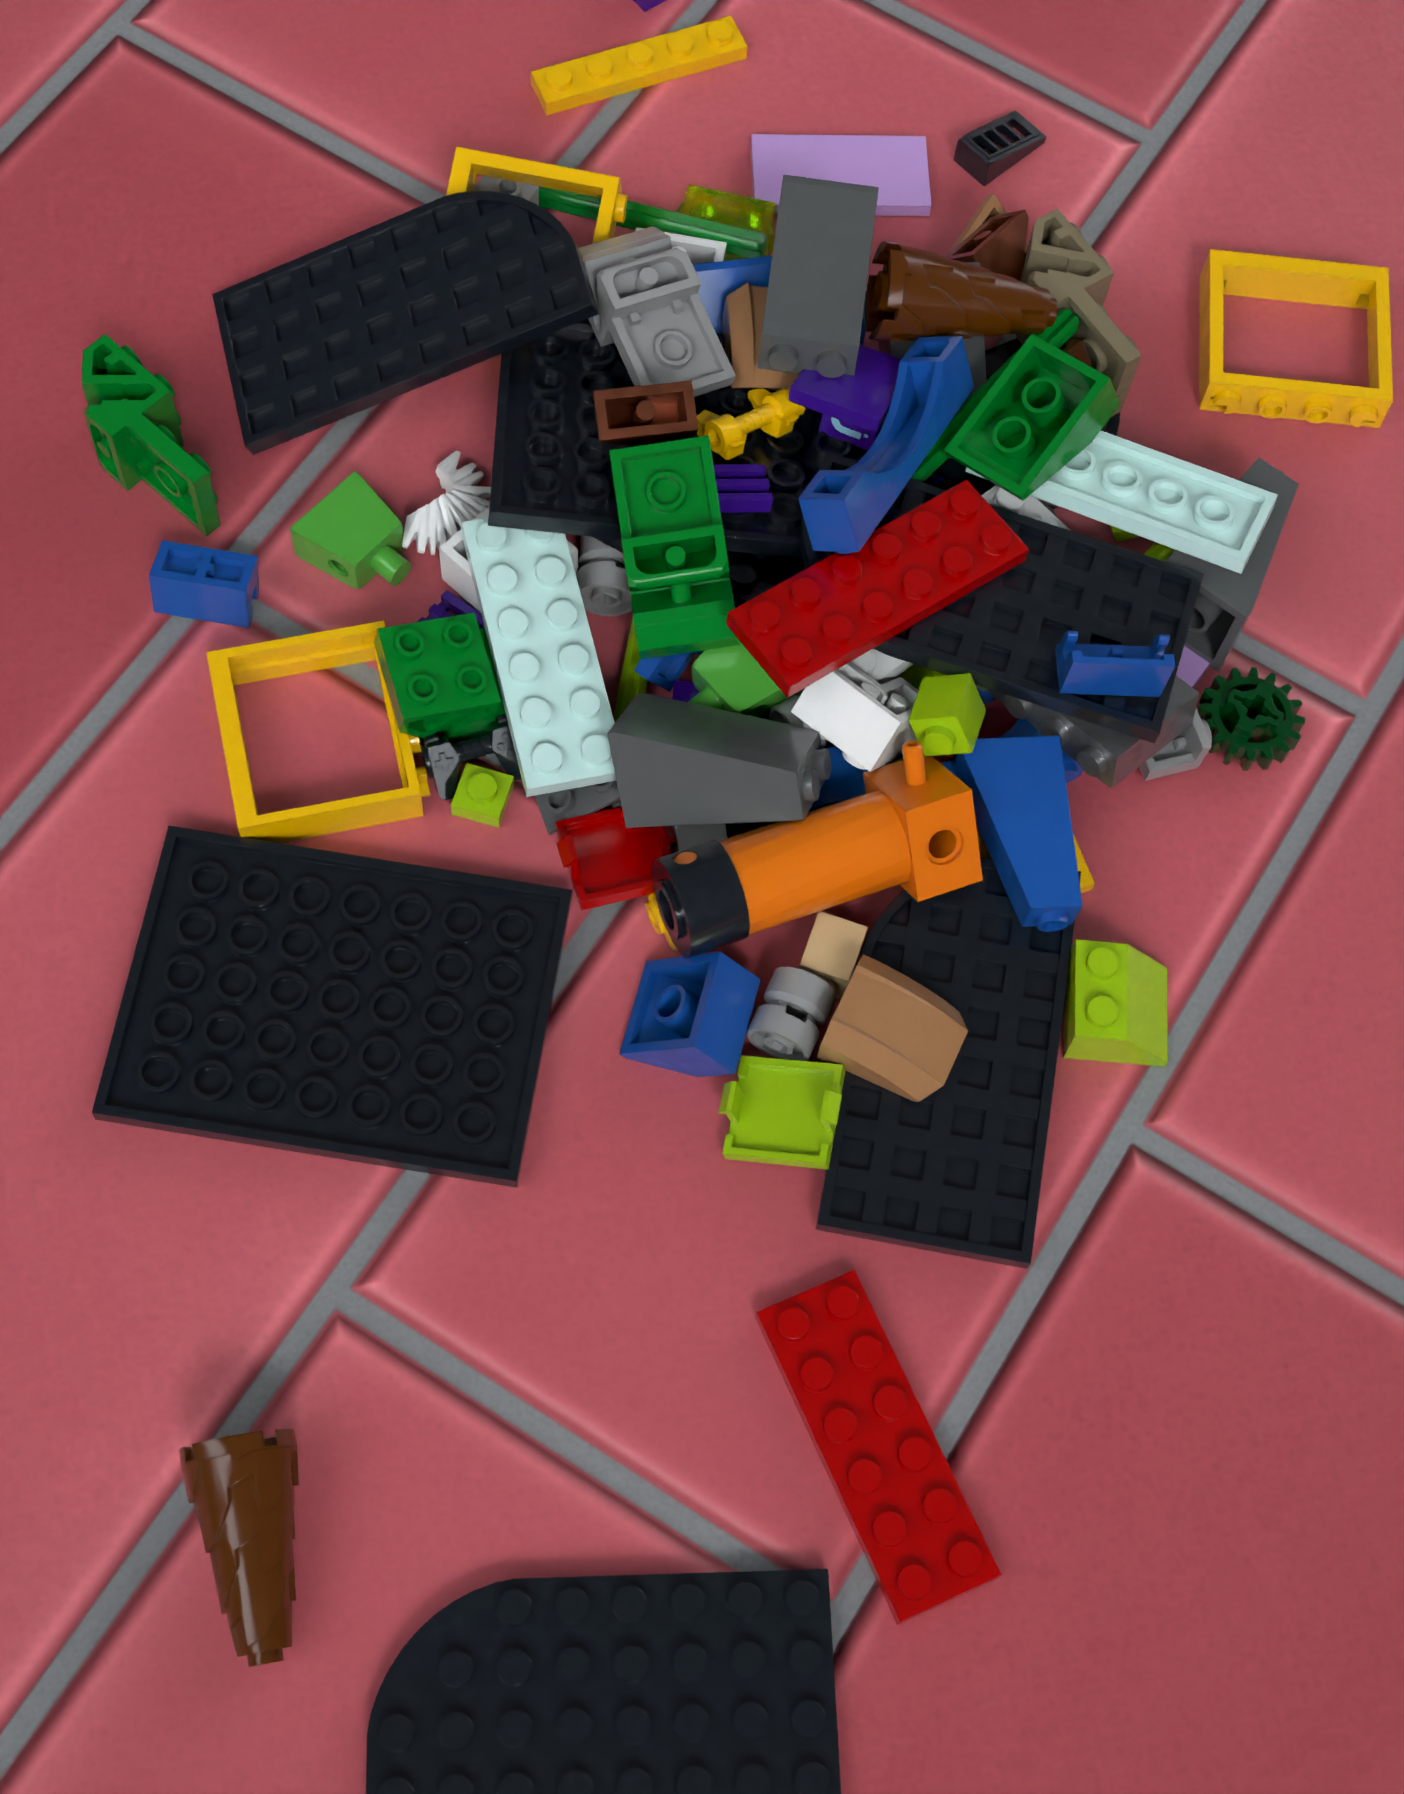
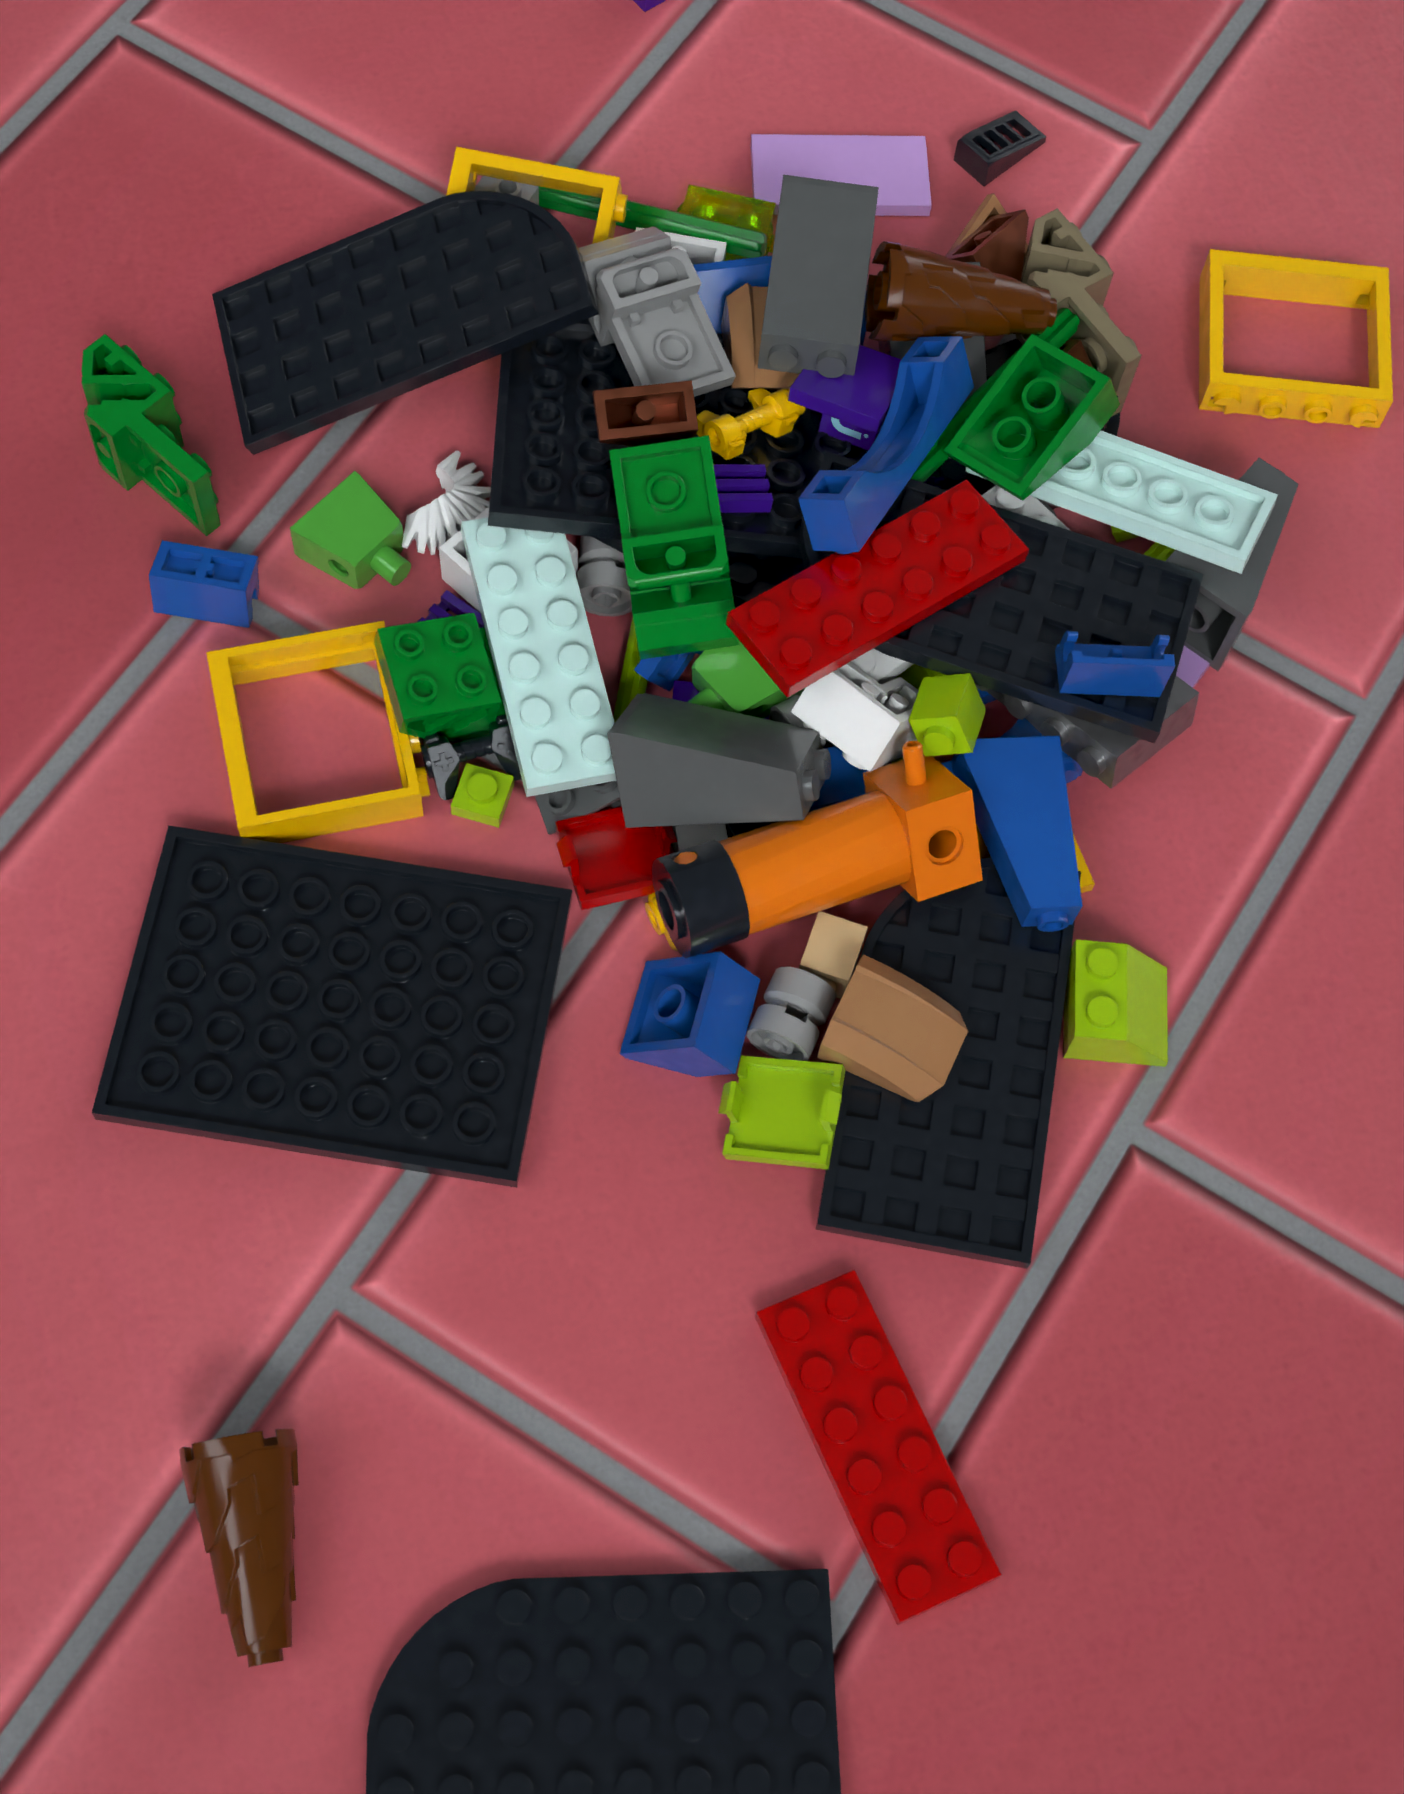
yellow plate [531,15,748,116] -> none
light grey bracket [1139,709,1212,781] -> none
dark green gear [1197,667,1305,771] -> none

